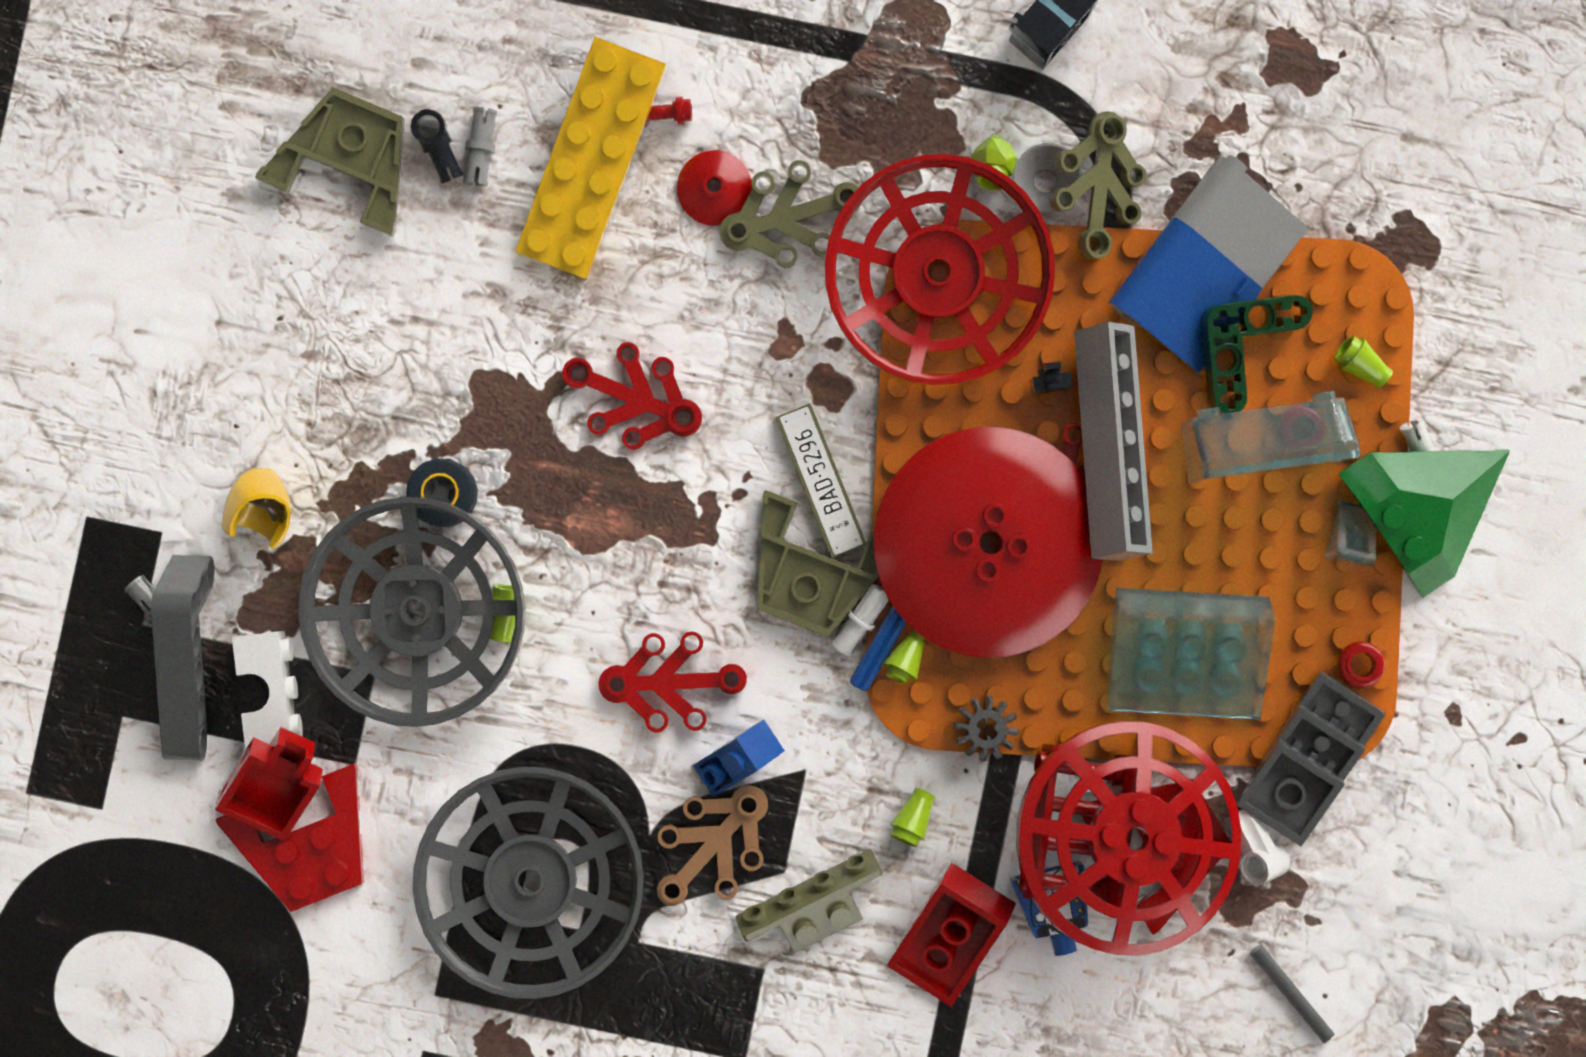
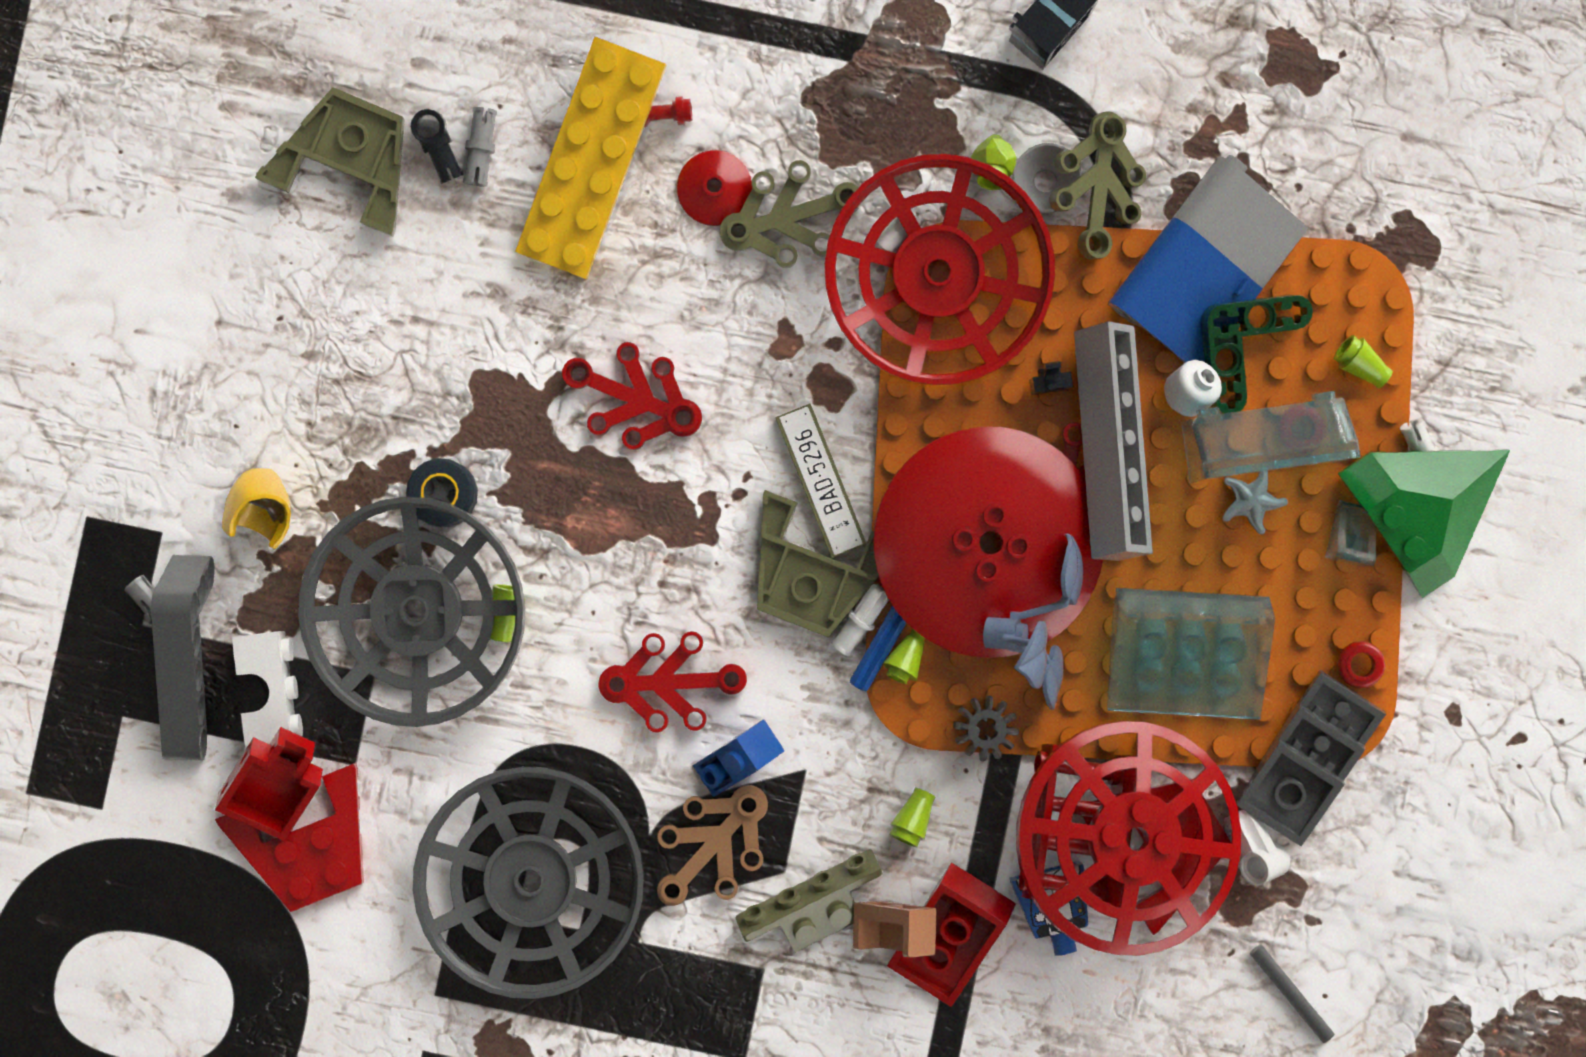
none -> nougat panel [853,901,936,957]
none -> white pin [876,214,922,253]
none -> sand blue plant [983,534,1084,710]
none -> white head [1164,360,1222,417]
none -> light grey animal [1222,467,1288,534]

